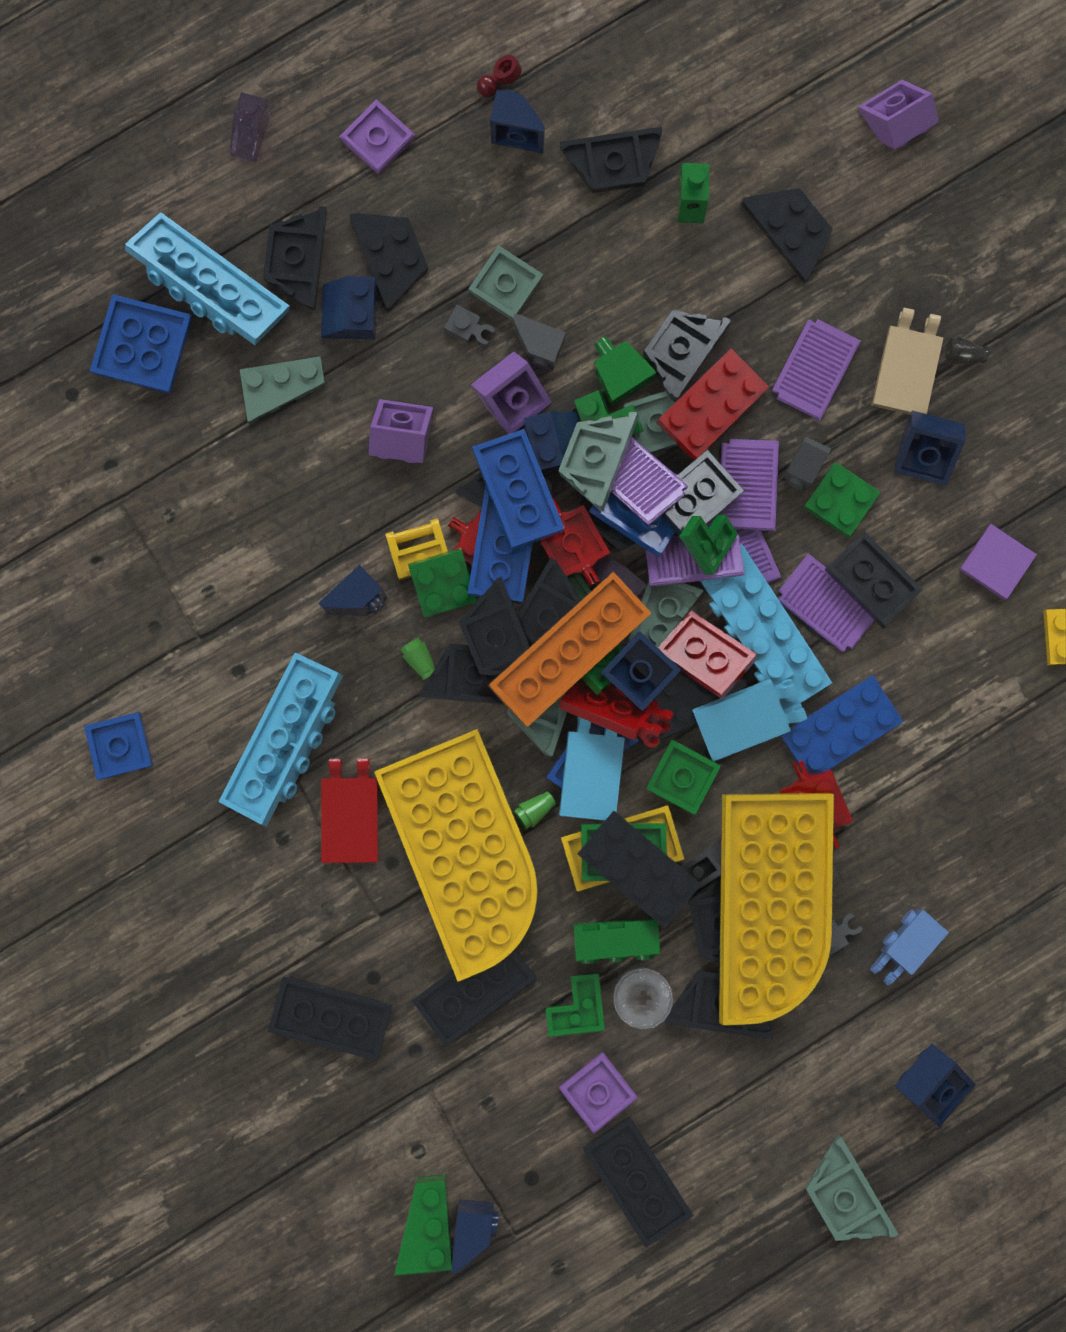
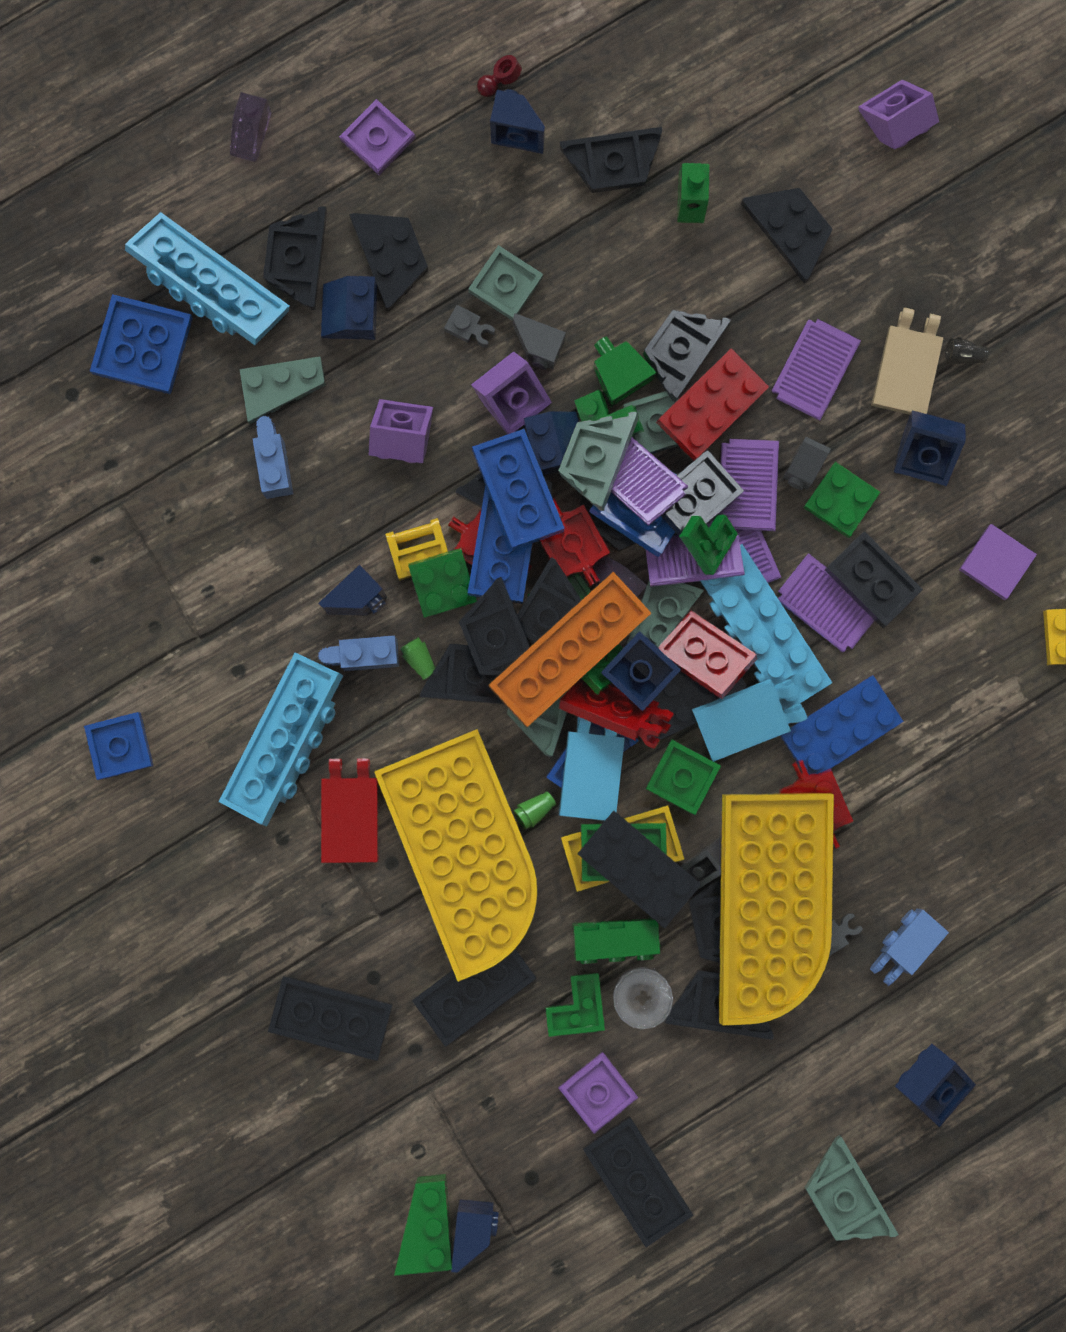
none -> medium blue hinge [253,416,293,499]
none -> medium blue hinge [318,636,399,671]

